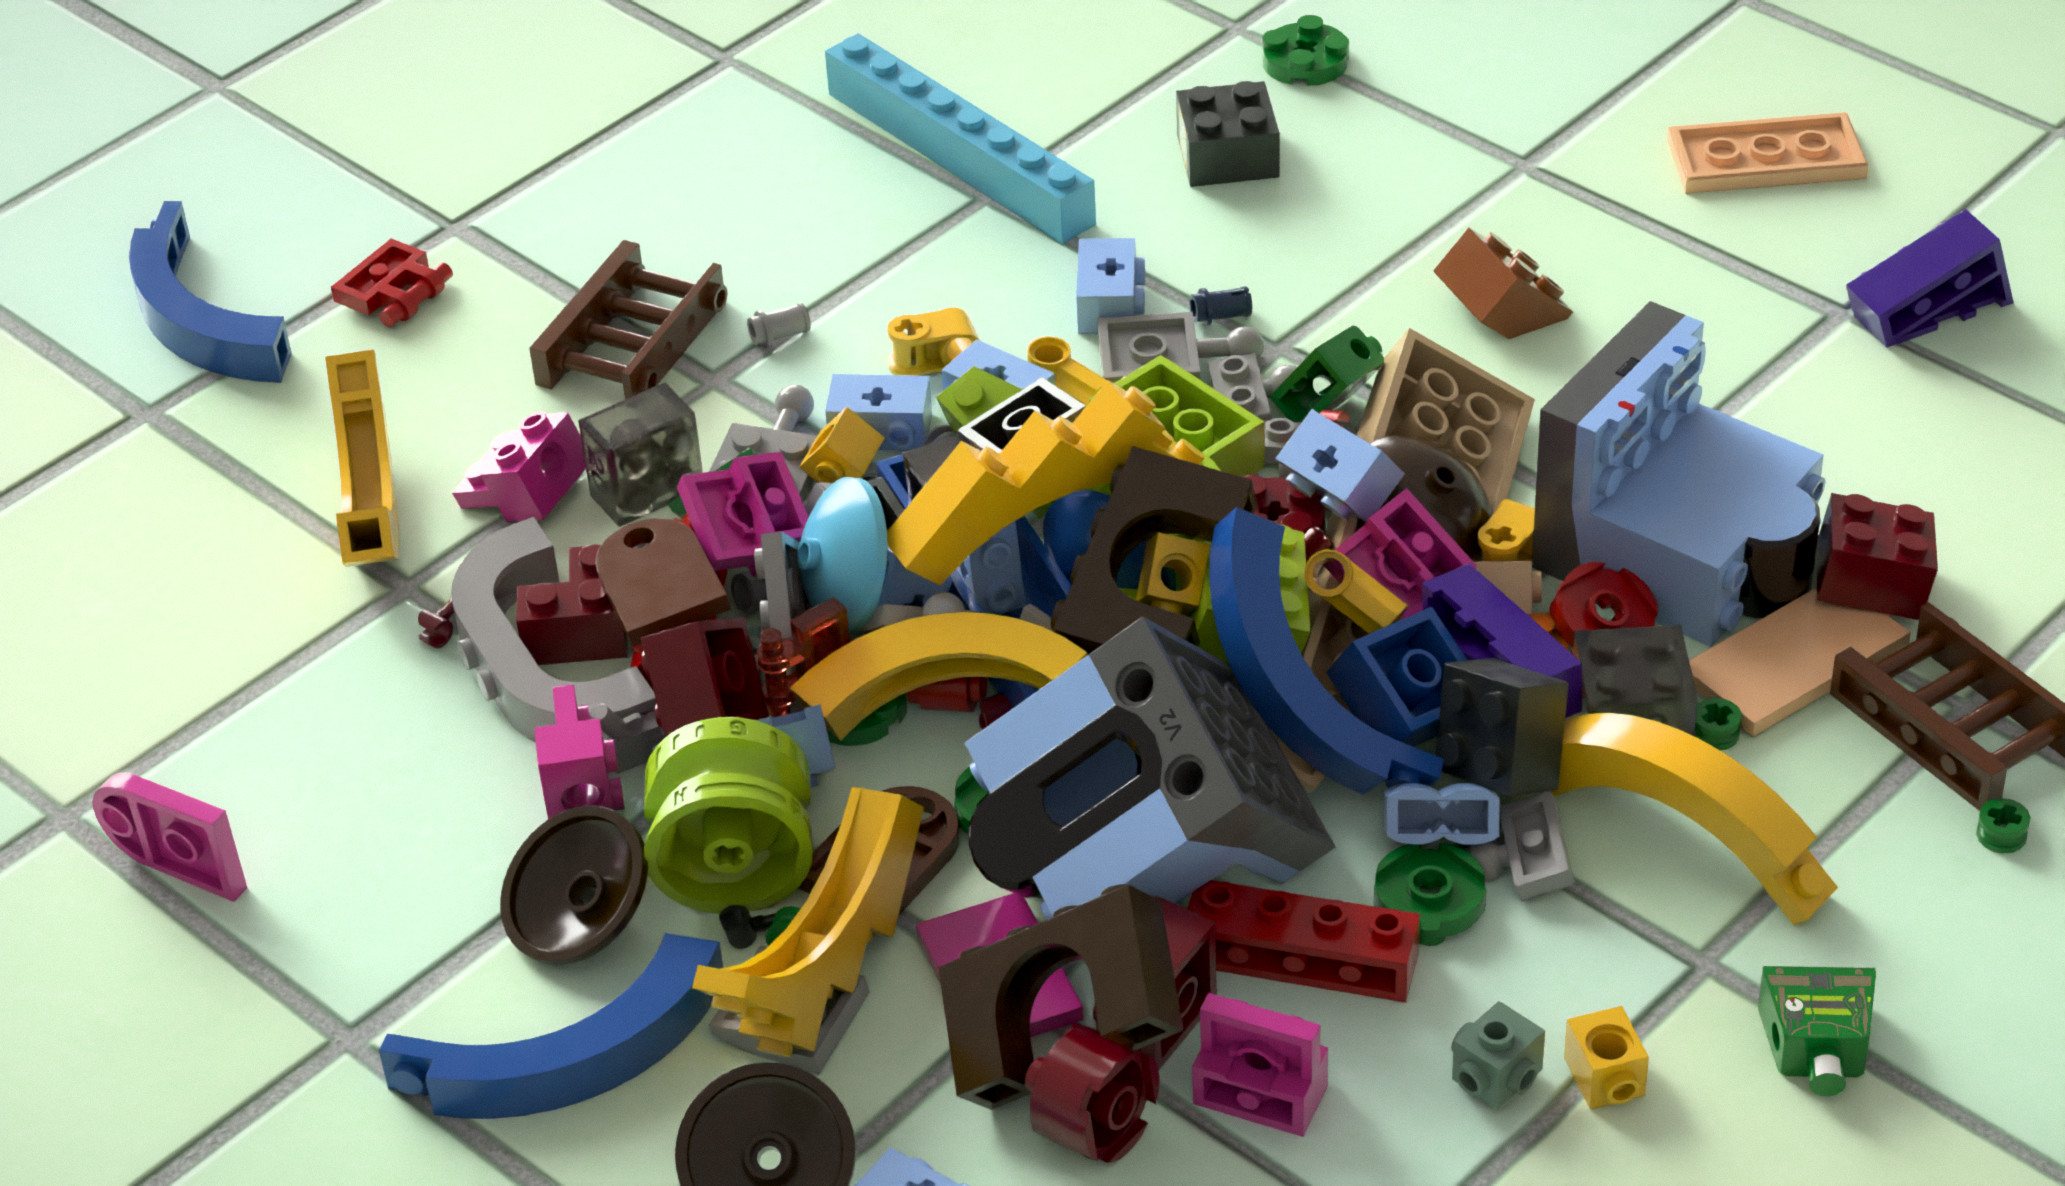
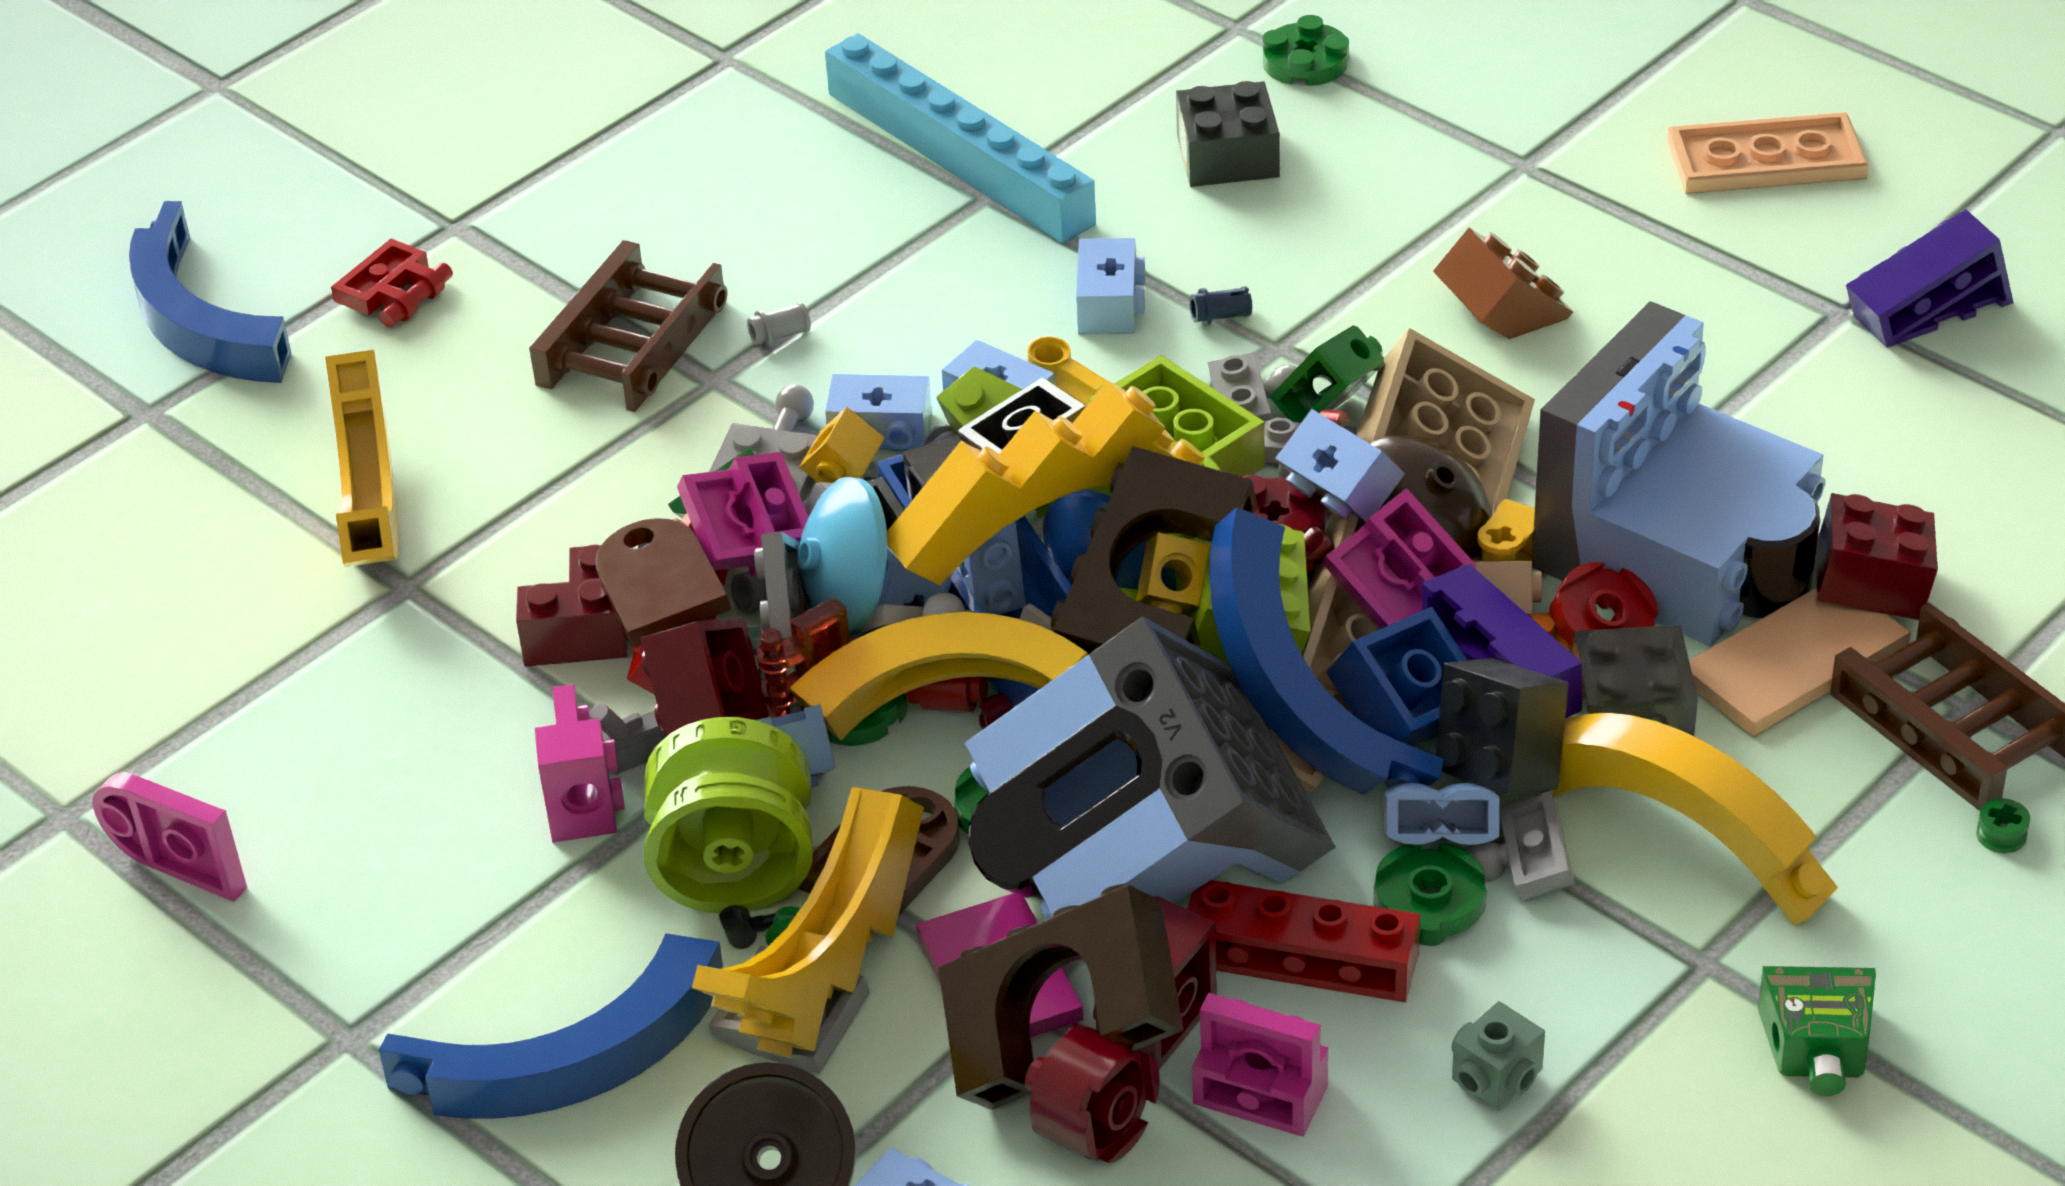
dark red hand [418,598,454,649] -> none
light grey arch [451,517,656,742] -> none
dark pink brick [452,412,594,522] -> none
dark brown dish [500,805,648,965] -> none
clear smoke brick [578,382,703,527] -> none
yellow piece [887,308,980,376] -> none
light grey plate [1097,312,1264,383] -> none
yellow piece [1304,549,1409,634] -> none
yellow brick [1564,1006,1649,1109] -> none
green bush [1691,698,1742,751] -> none

